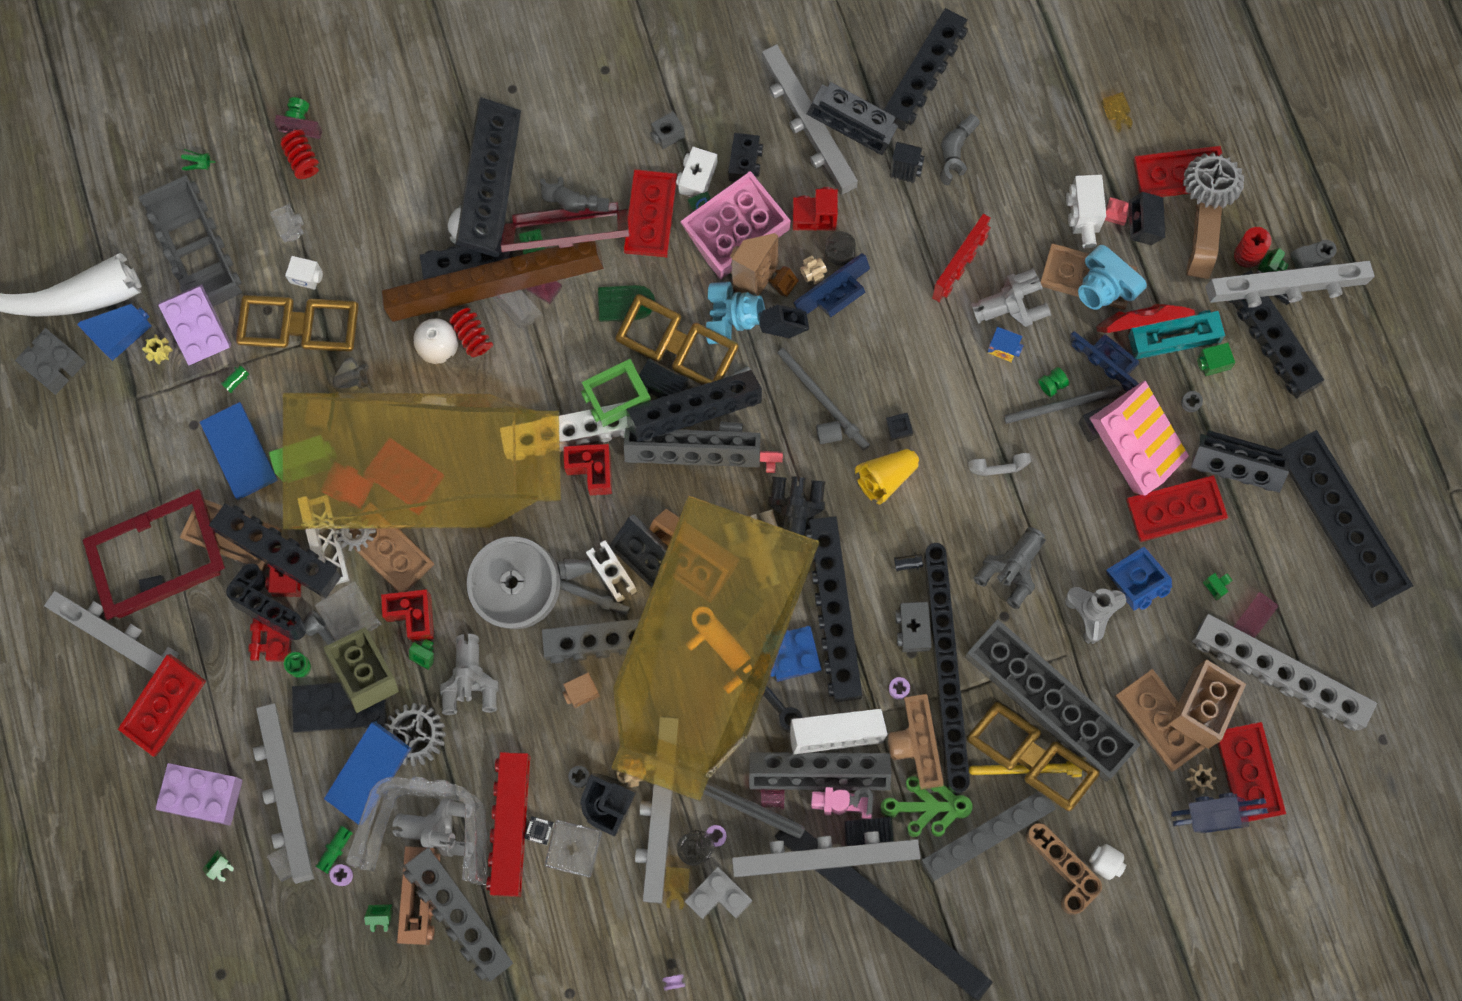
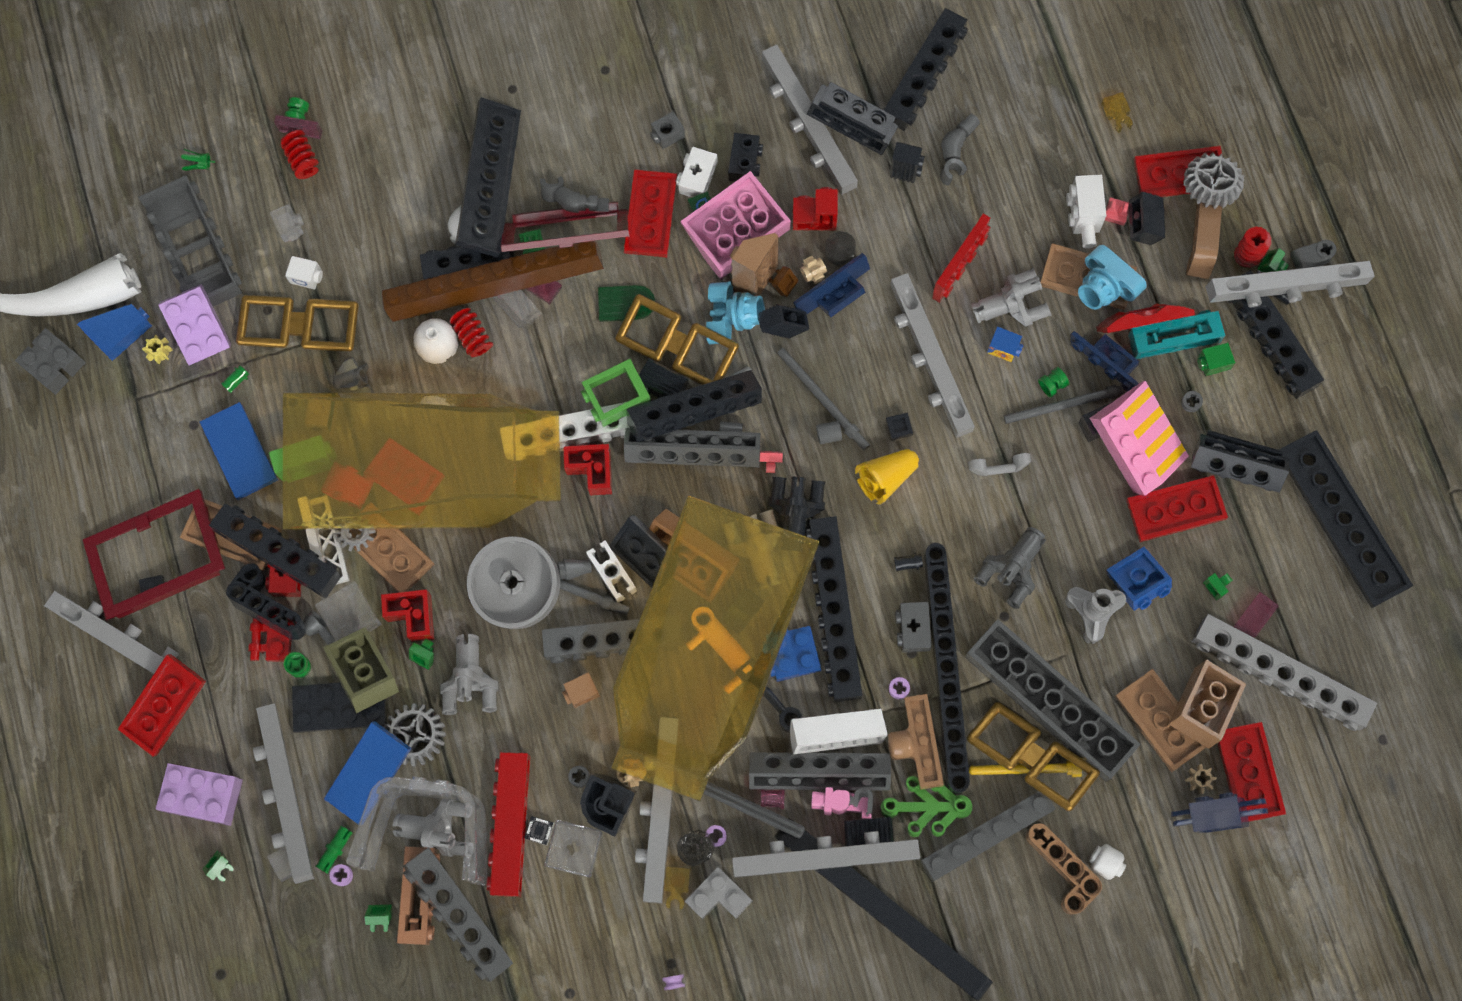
none -> light grey piece [890,273,975,438]

